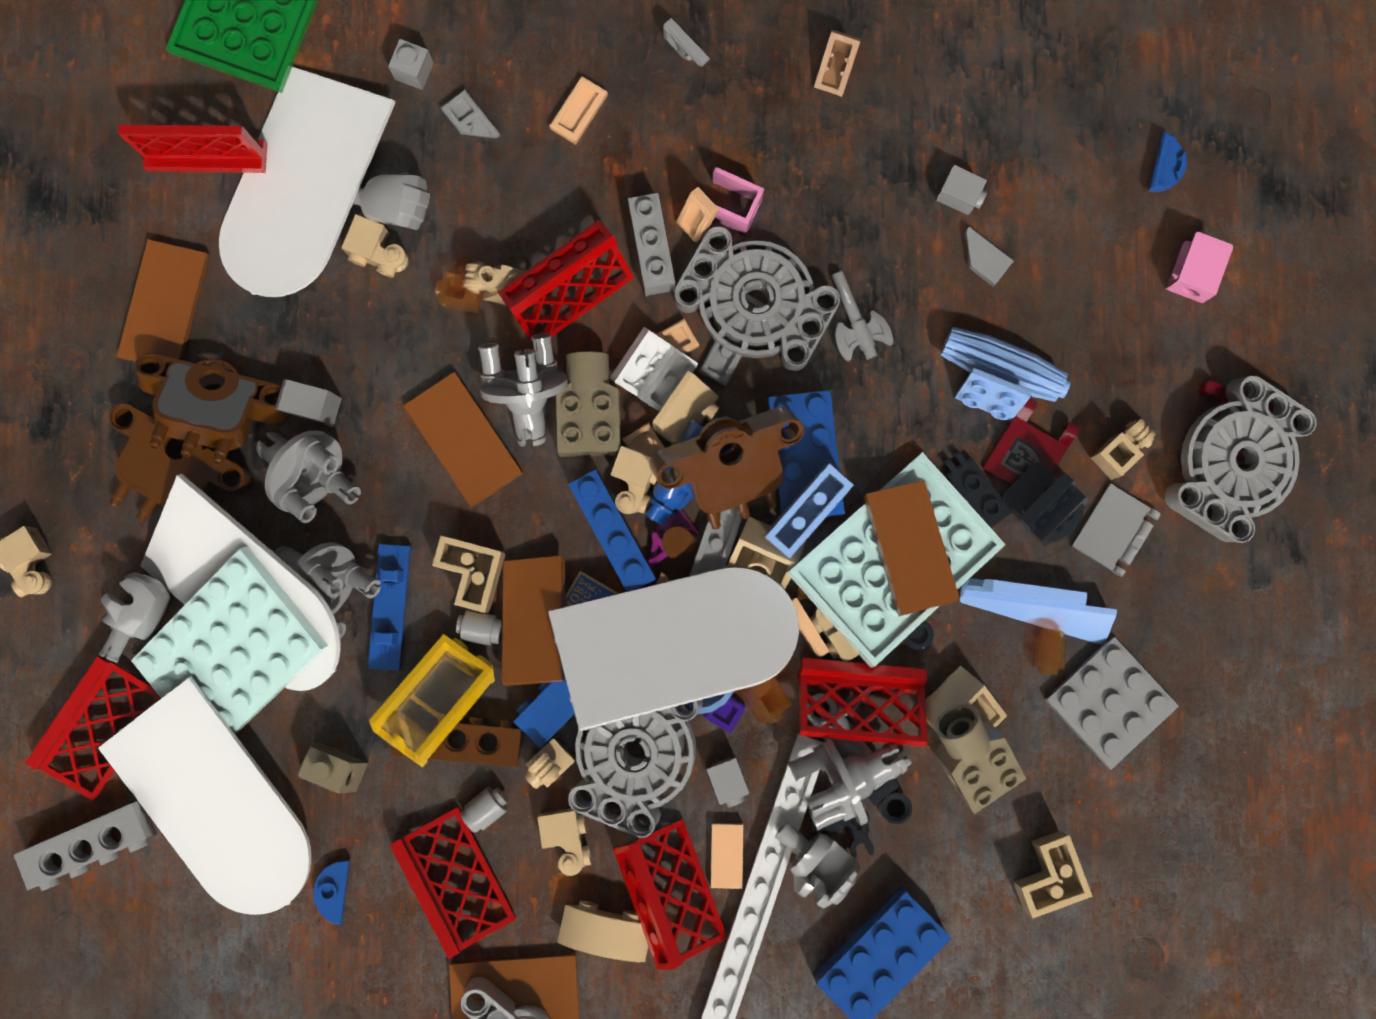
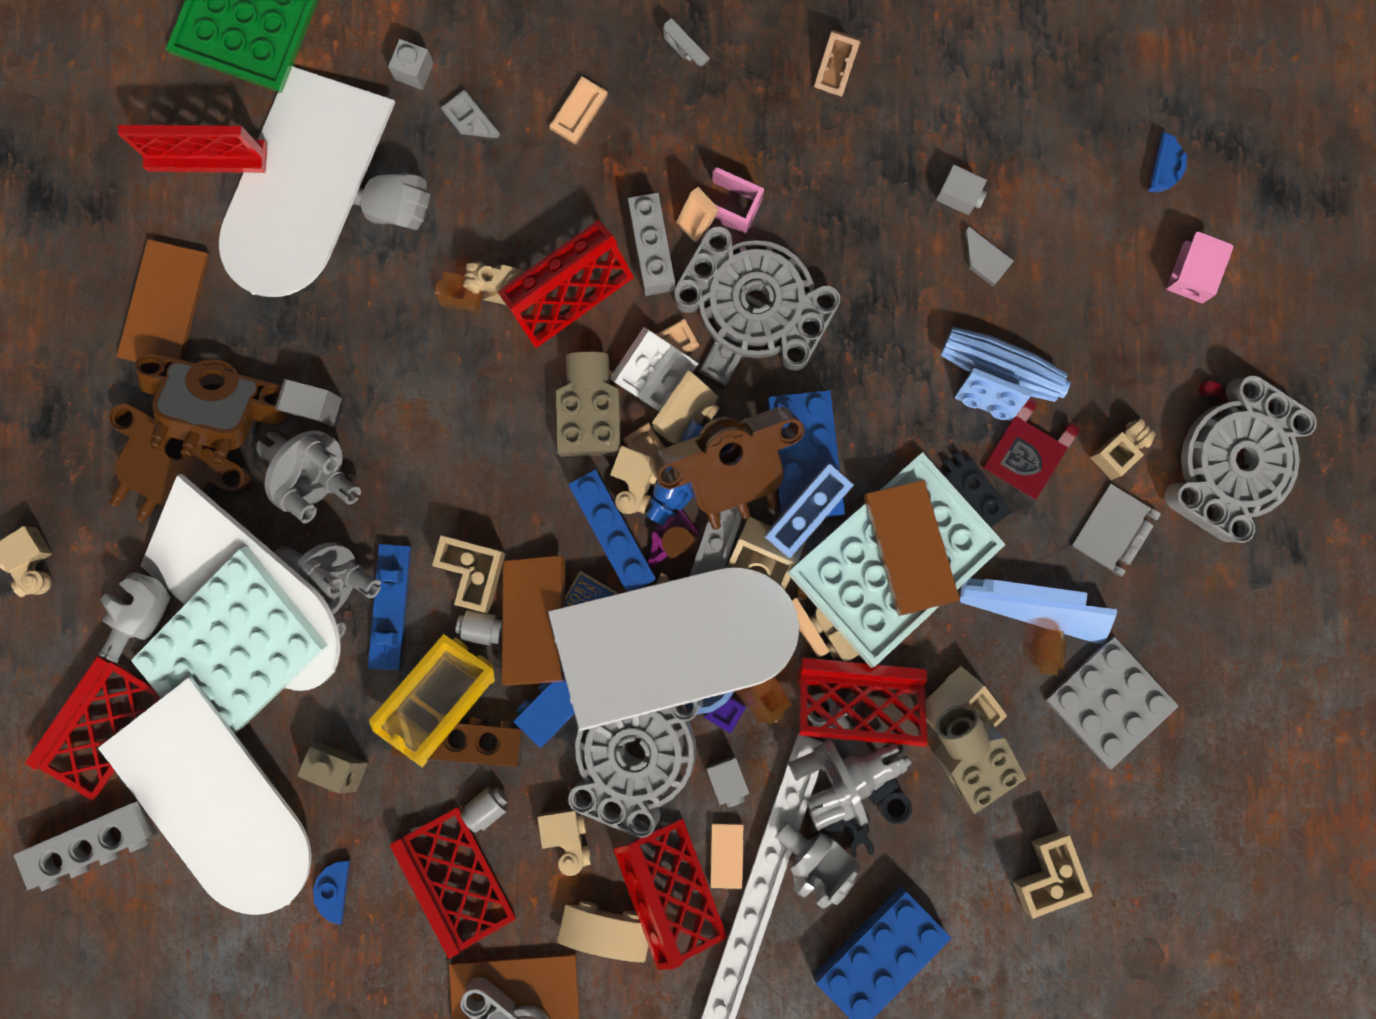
tan brick [342,214,409,278] -> none
dark orange tile [403,372,523,508] -> none
light grey piece [478,333,568,447] -> none
tan brick [524,737,576,789] -> none
light grey piece [832,271,893,361] -> none
black tile [903,620,934,650] -> none
black piece [1003,462,1089,548] -> none

